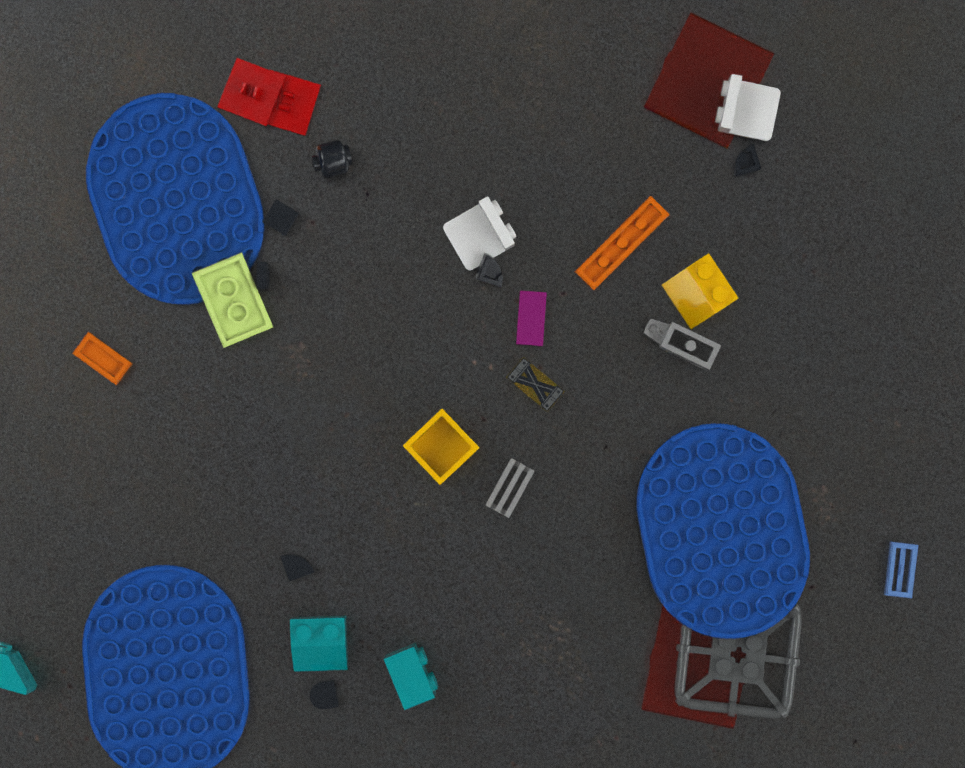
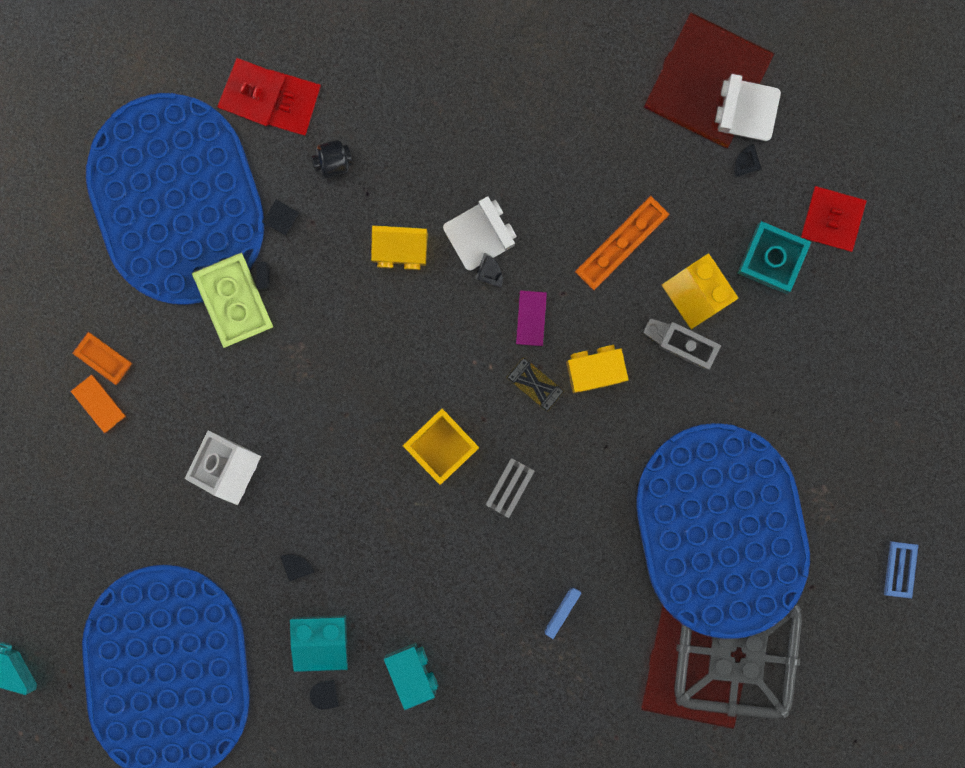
none -> orange tile [70,374,126,433]
none -> white slope [185,430,261,505]
none -> yellow slope [371,226,428,270]
none -> medium blue tile [544,586,581,639]
none -> yellow piece [566,345,629,394]
none -> teal brick [737,221,811,294]
none -> red piece [801,186,867,252]

